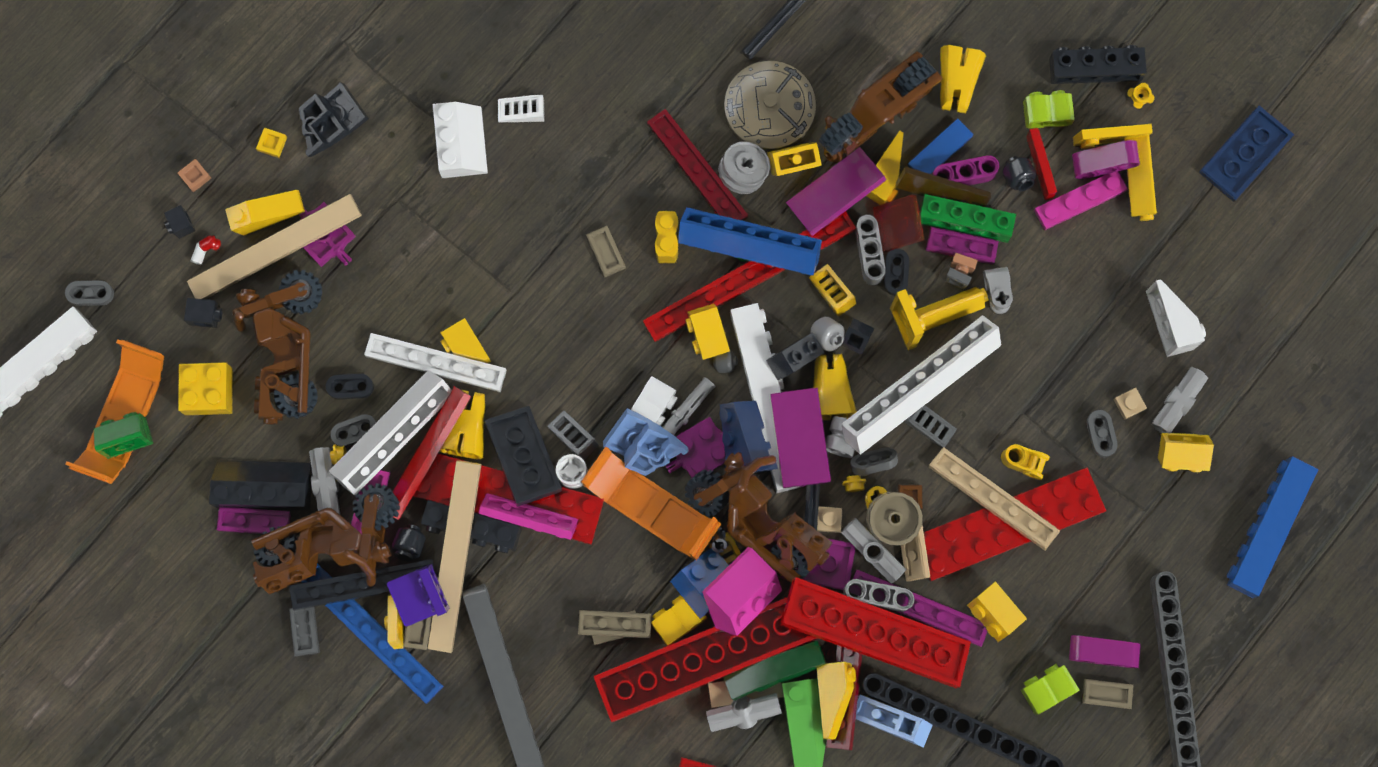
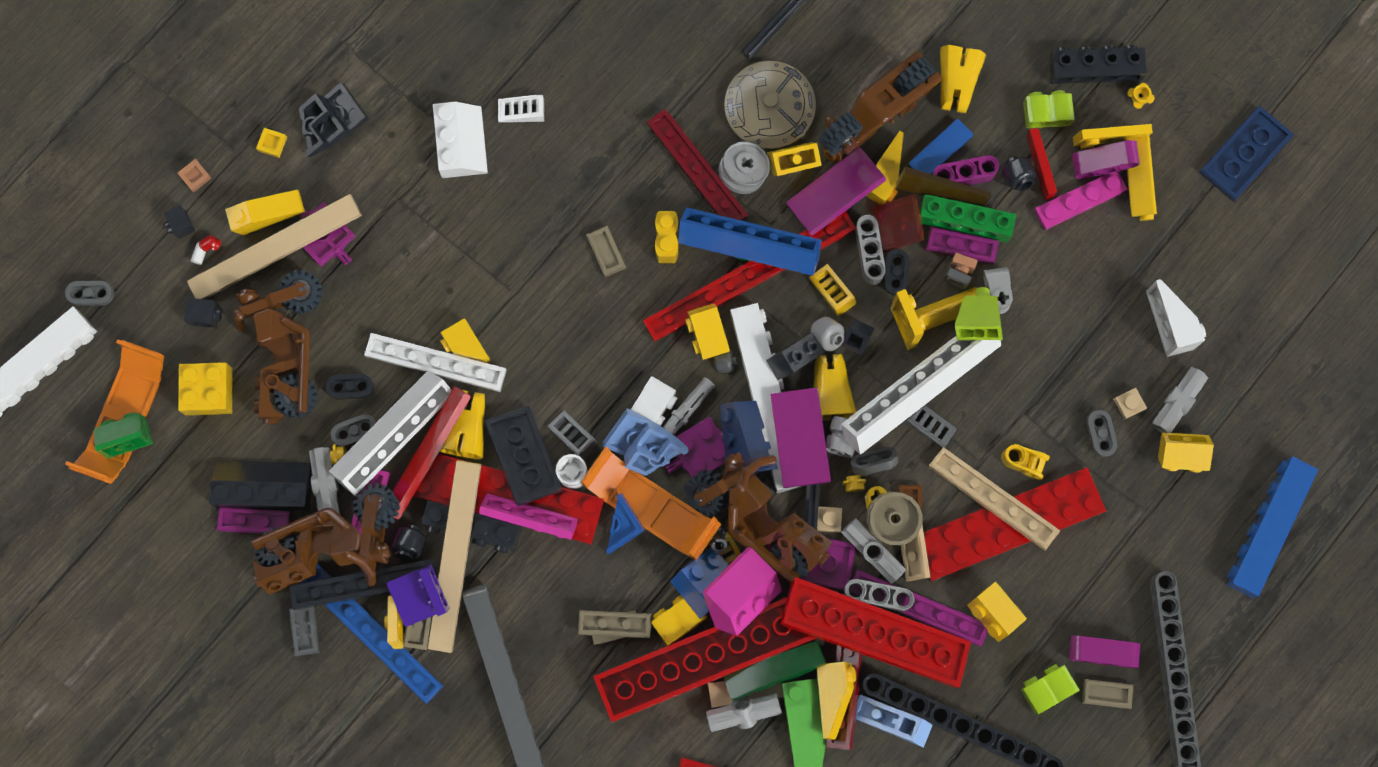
none -> blue tile [606,493,645,554]
none -> lime torso [955,287,1003,340]

